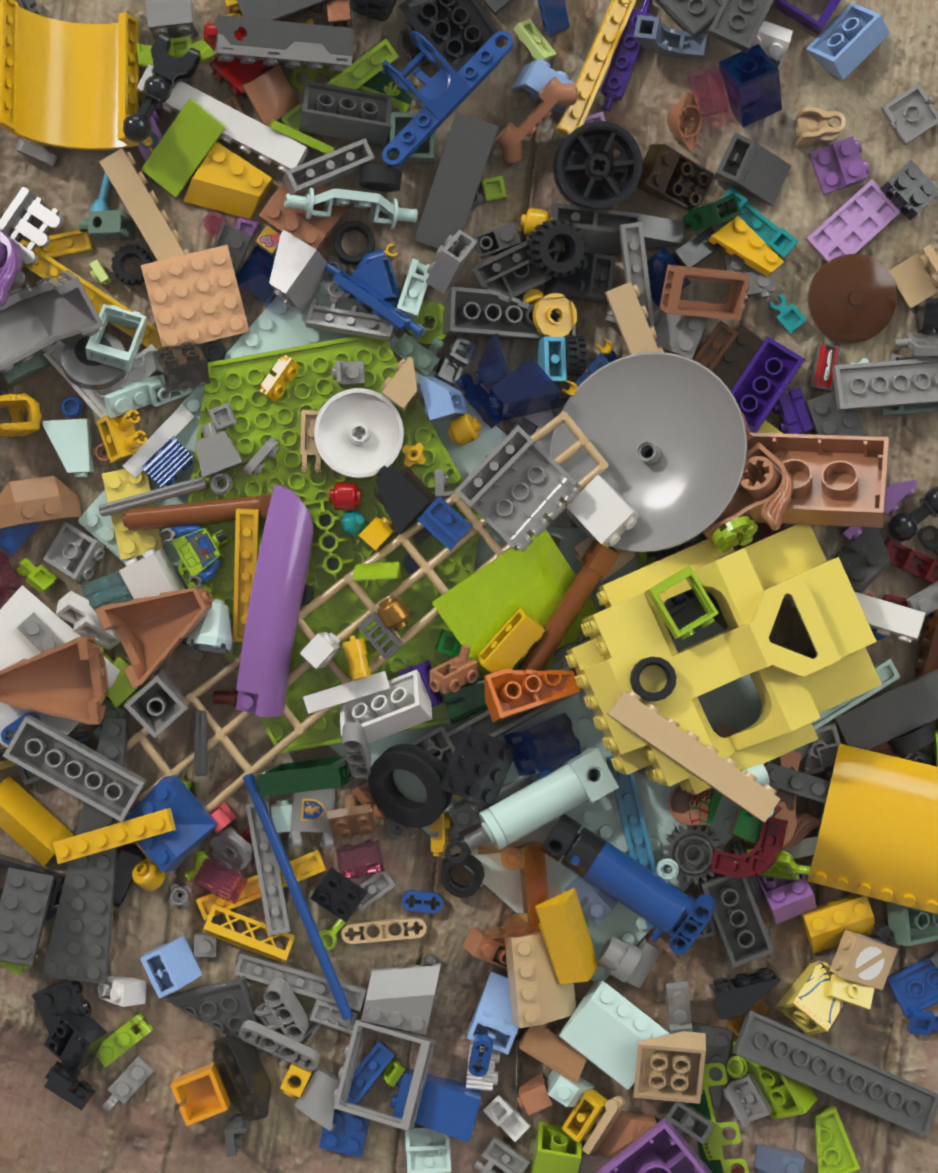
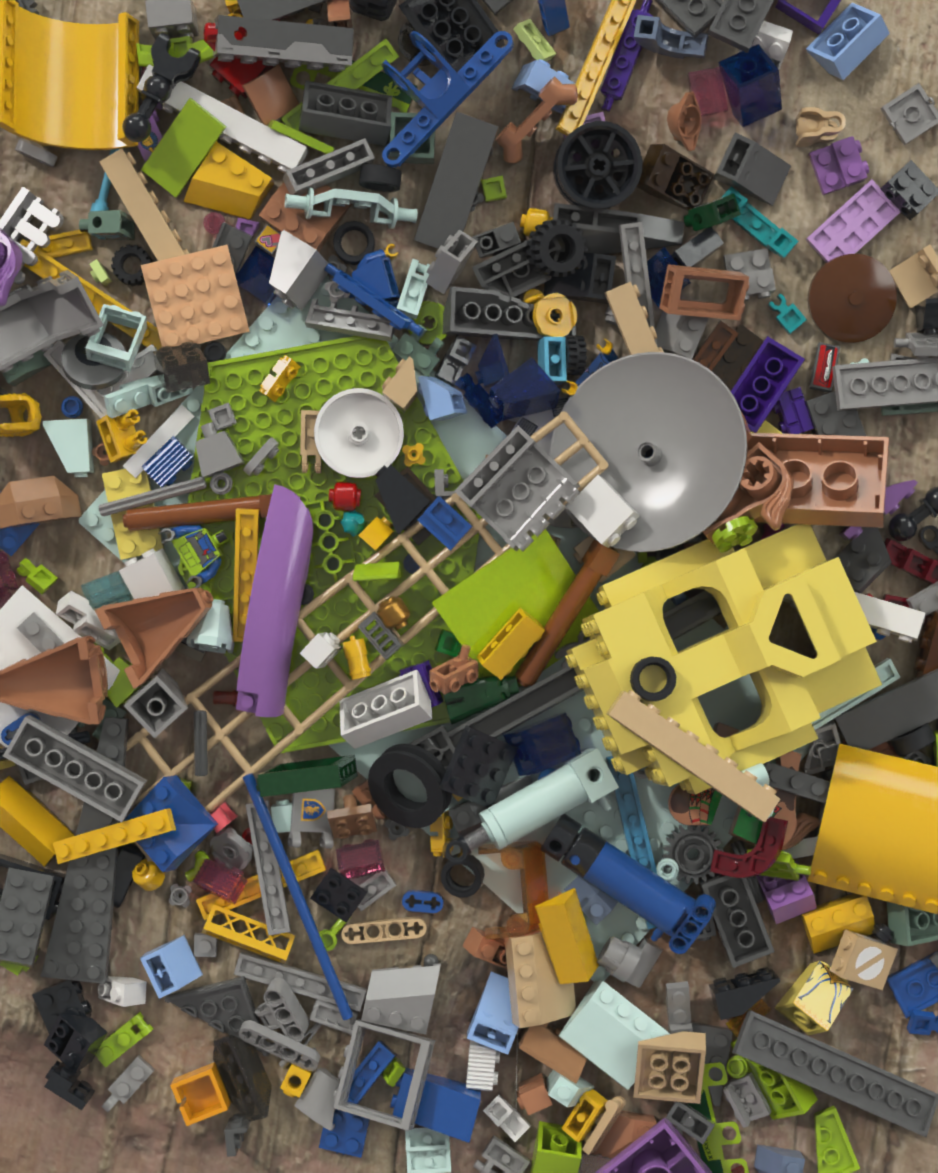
light grey plate [43,522,106,583] -> none
white sticker [303,671,390,714] -> none
light grey bracket [332,361,365,385] -> none
light grey beam [342,722,371,778] -> none
yellow head [447,413,482,446] -> none
blue beam [468,1034,493,1077] -> none
orange wedge [484,669,581,723] -> none
lime window [646,565,719,640] -> none
yellow wing [708,216,784,277] -> none
light yellow plate [827,974,874,1010] -> none

